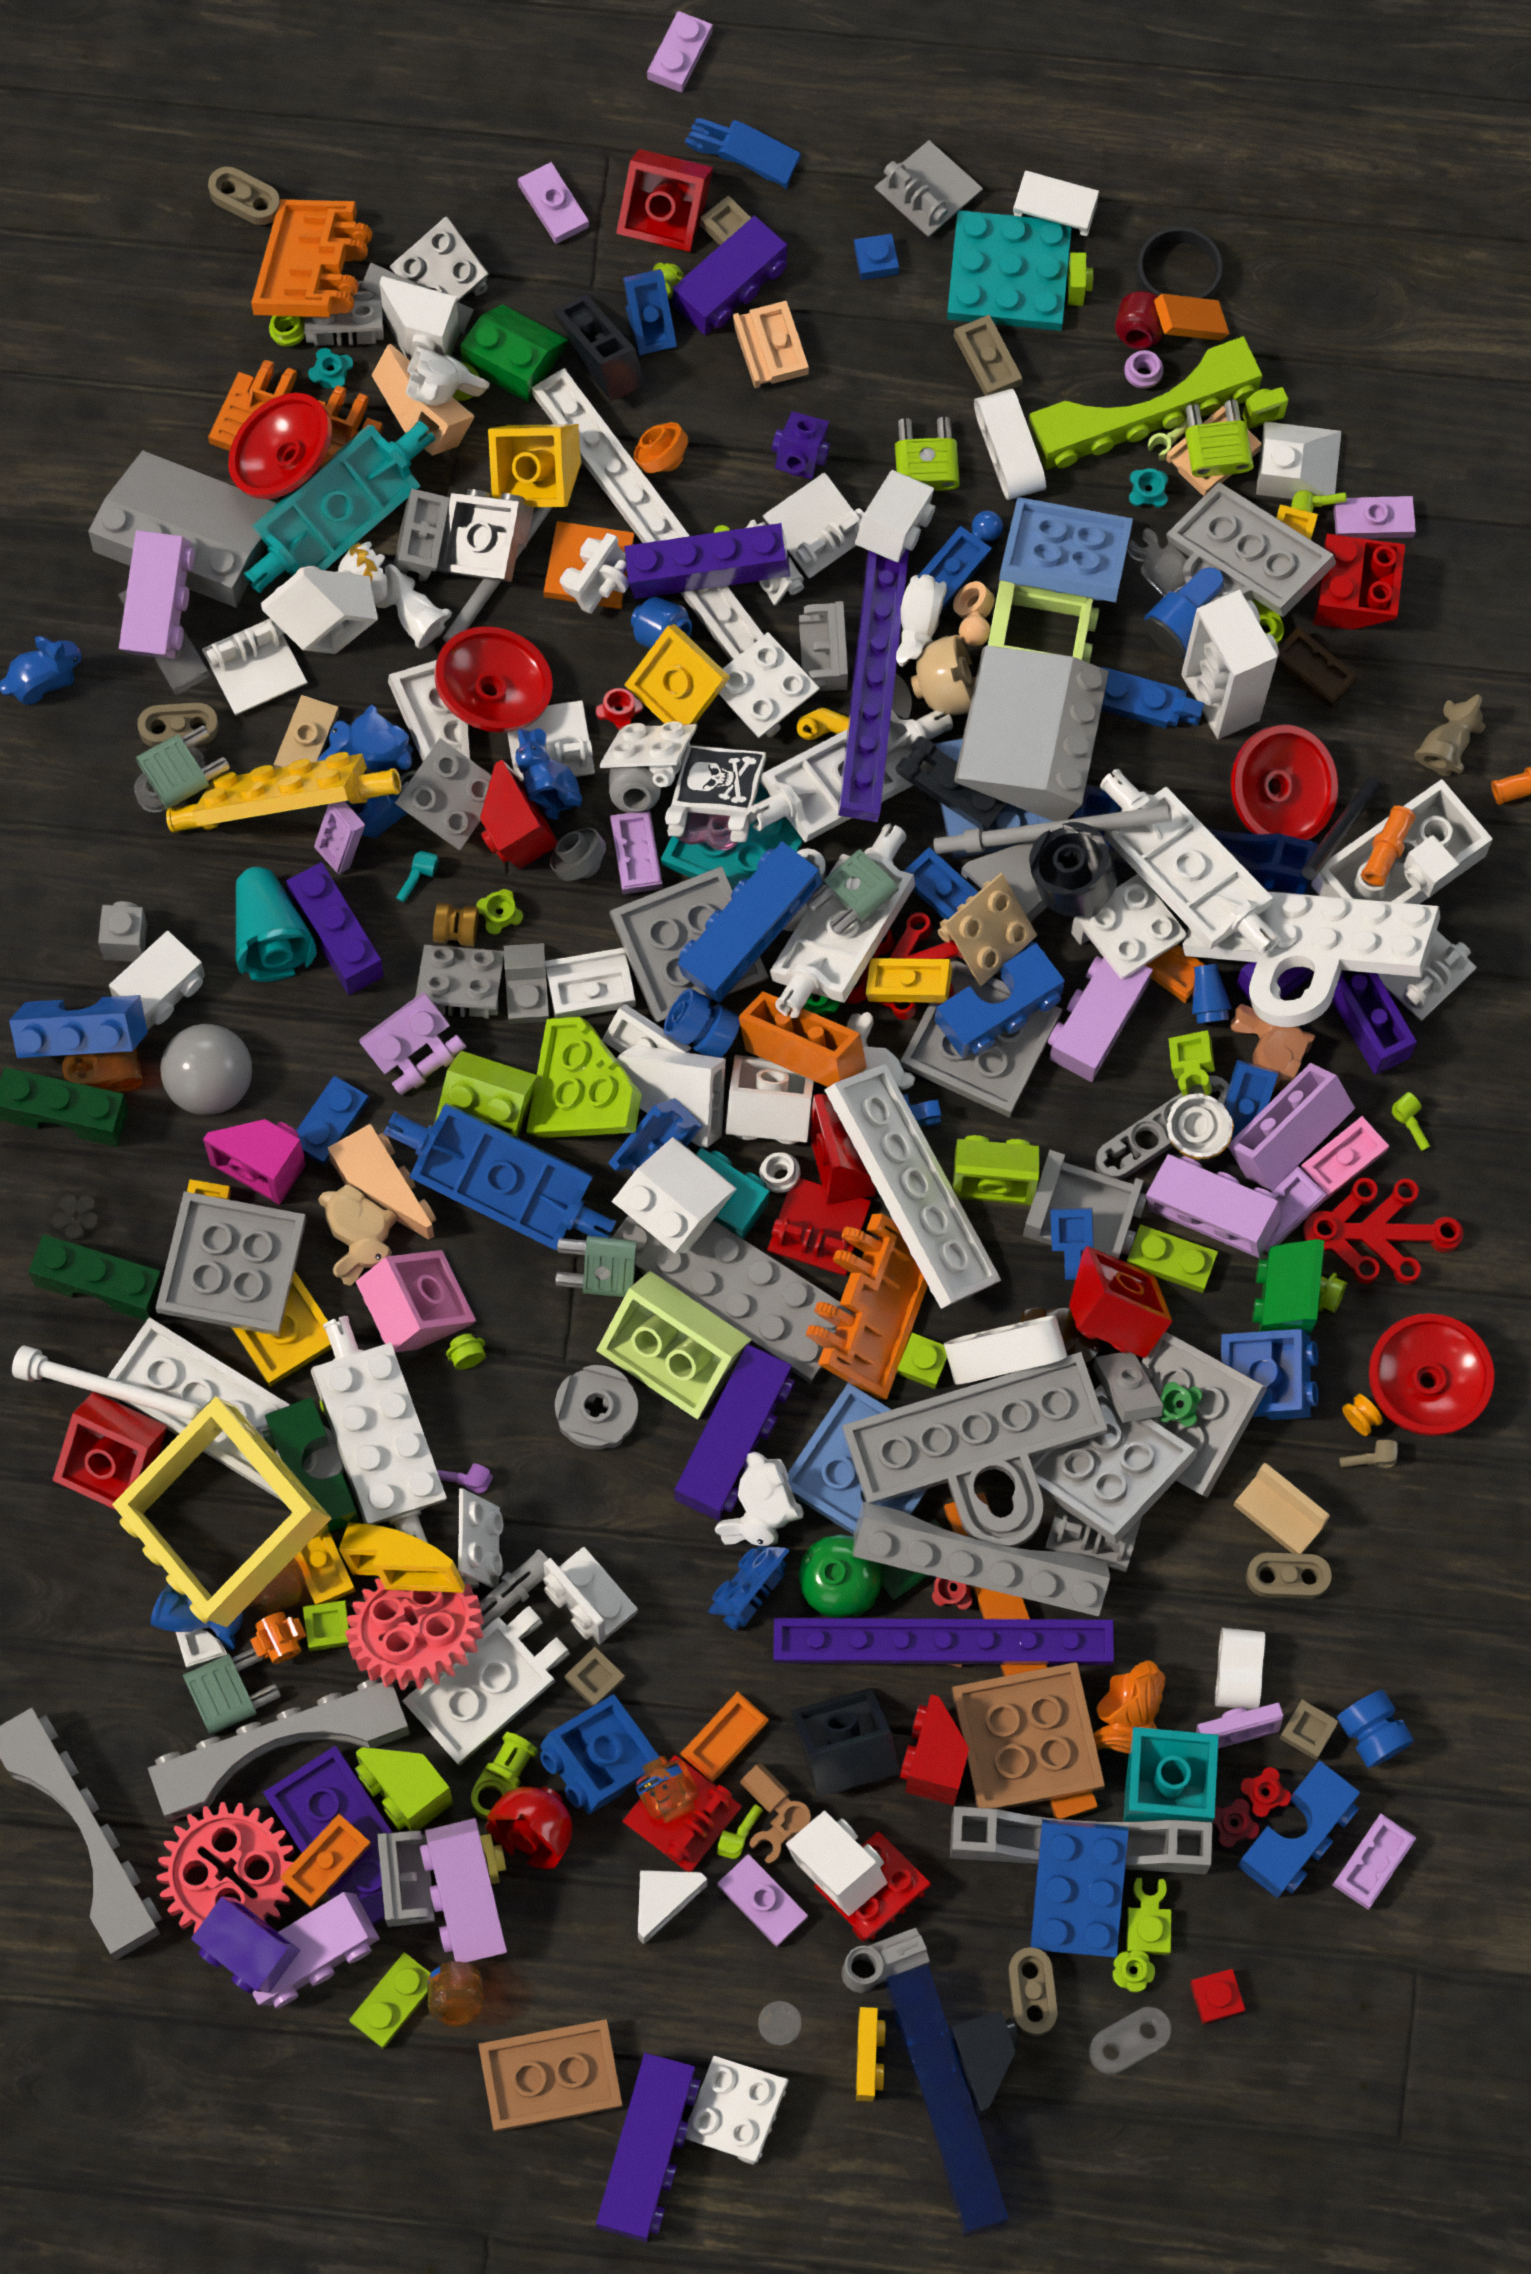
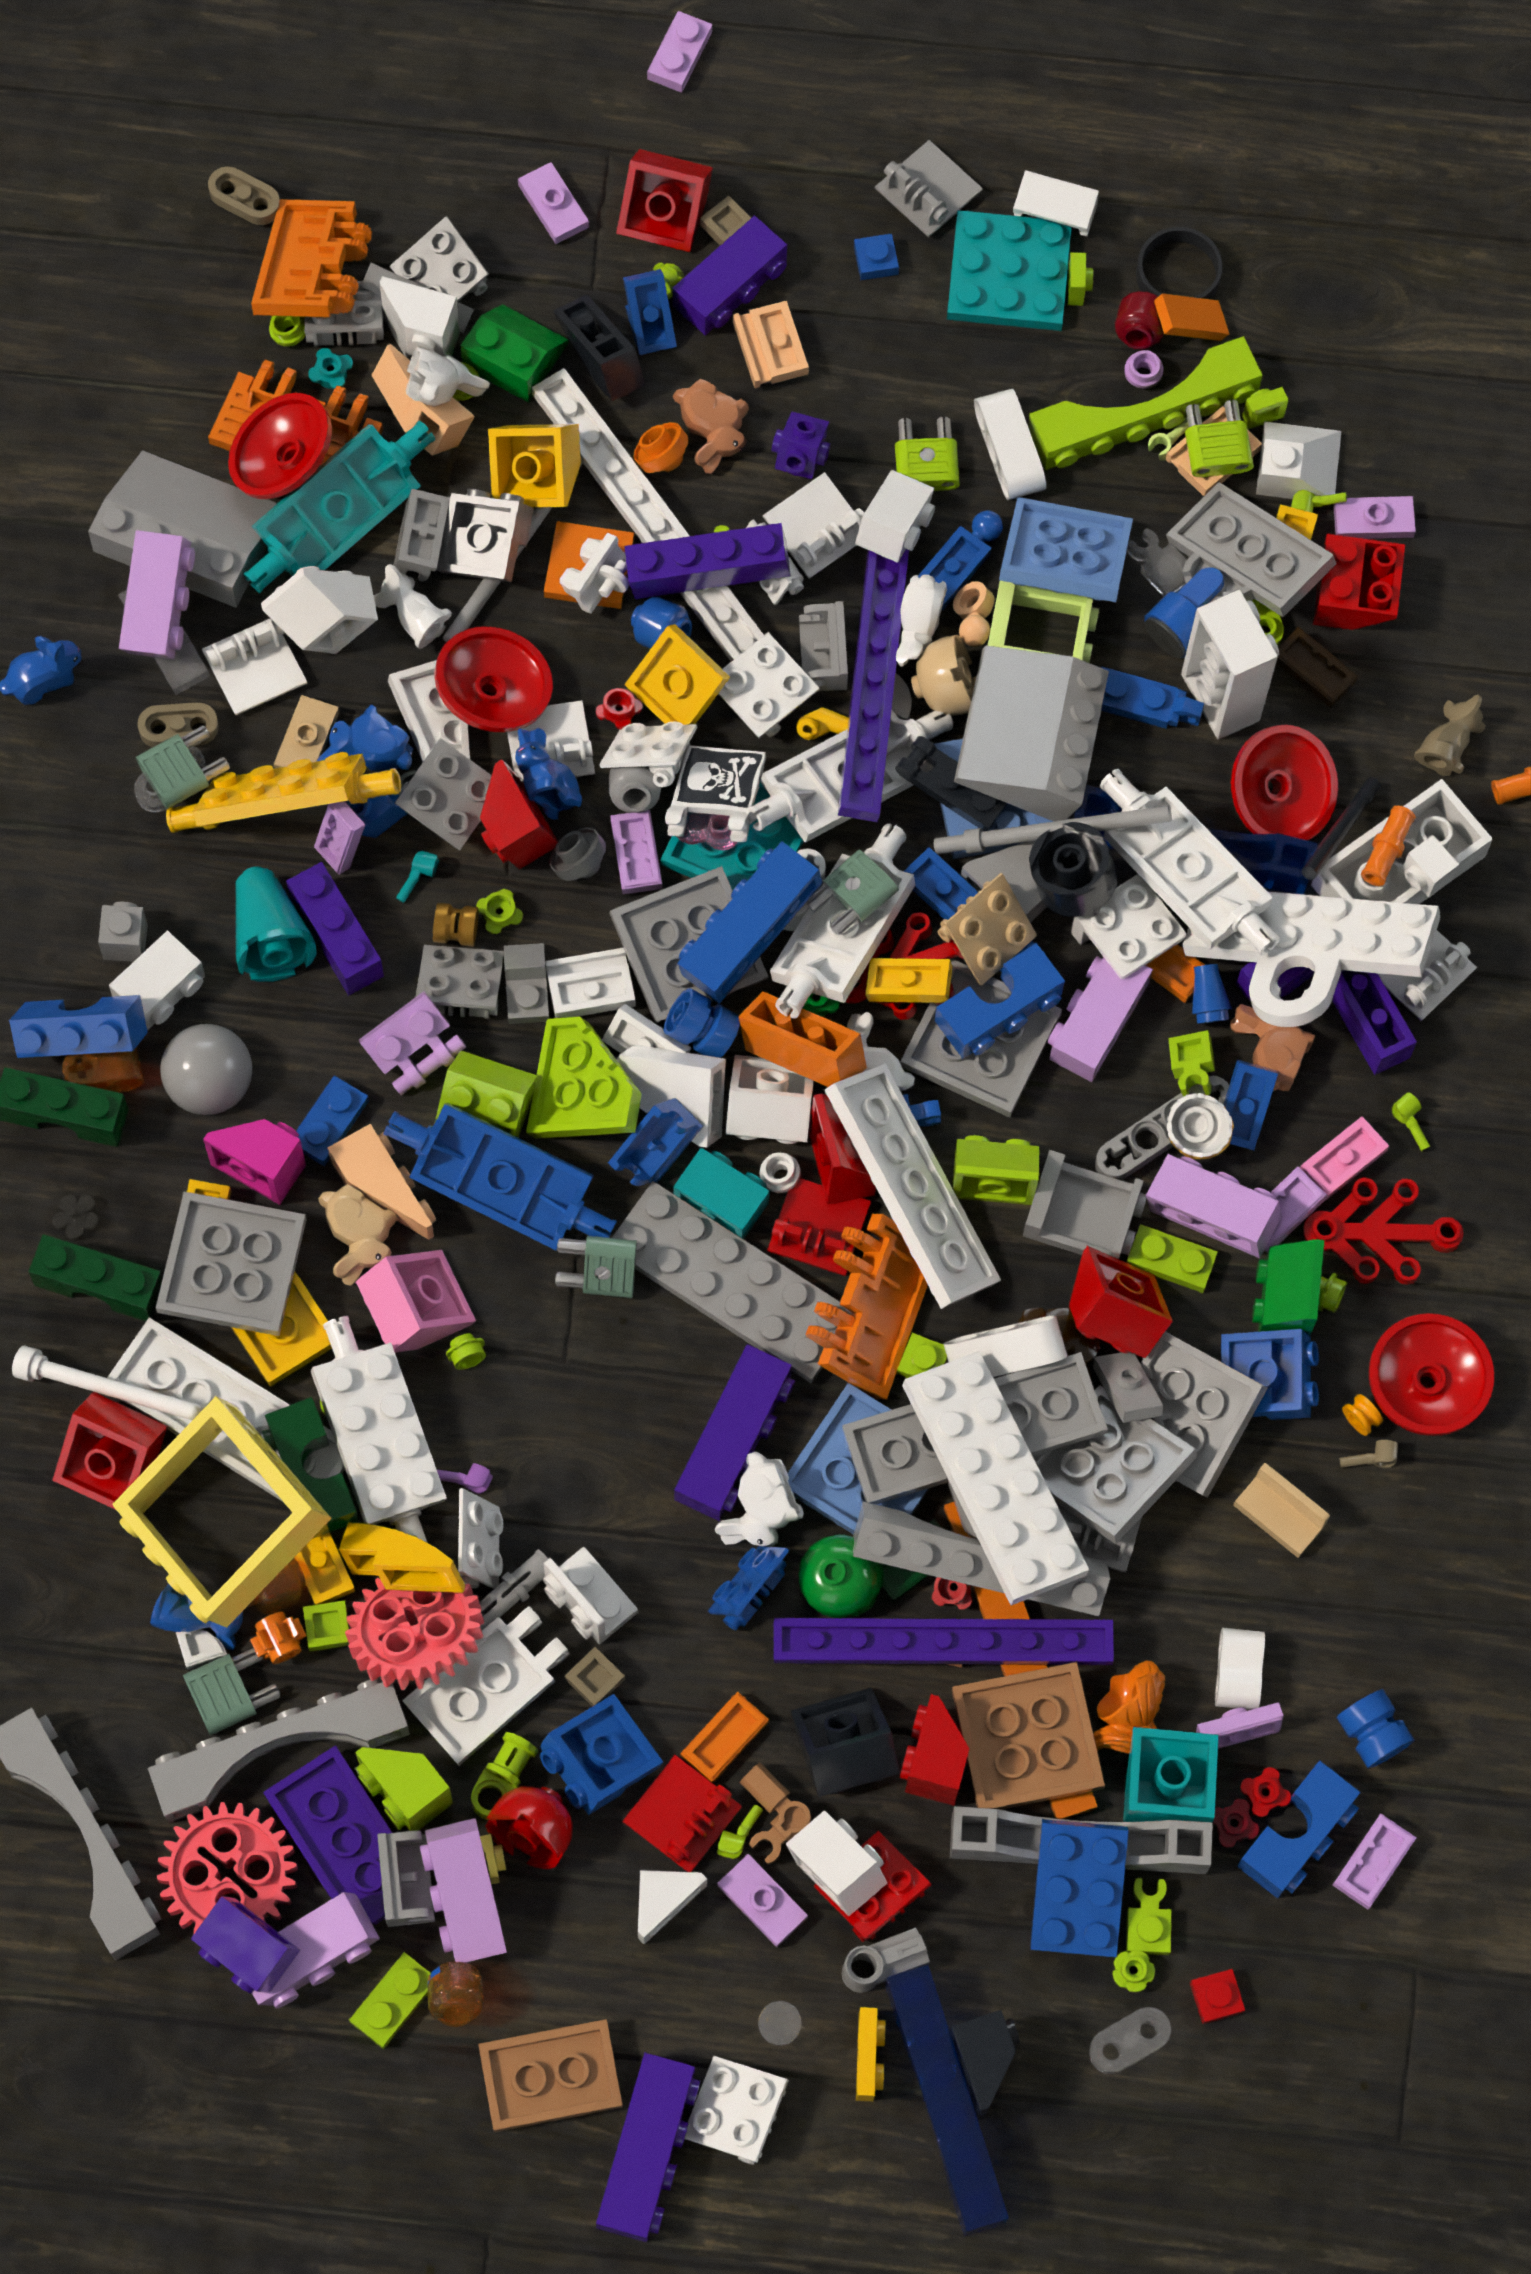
orange plate [280,1814,371,1909] -> none
white hair [338,542,387,605] -> none
light grey plate [555,1365,638,1450] -> none
yellowish green slope [596,1271,752,1420] -> none
white slope [612,1137,737,1253] -> none
clear orange head [635,1756,699,1823] -> none
blue arm [685,118,801,189] -> none
dark tan plate [954,315,1023,396] -> none
dark tan plate [1008,1947,1057,2036] -> none
blue plate [1050,1207,1094,1280] -> none
teal plate [1129,468,1168,508] -> none
green plate [1159,1382,1203,1427] -> none
lavender brick [1228,1063,1355,1191] -> none
dark tan plate [1246,1553,1332,1599] -> none
dark tan plate [1279,1700,1339,1760] -> none
none -> nougat animal [673,379,749,474]
none -> white plate [902,1351,1089,1605]

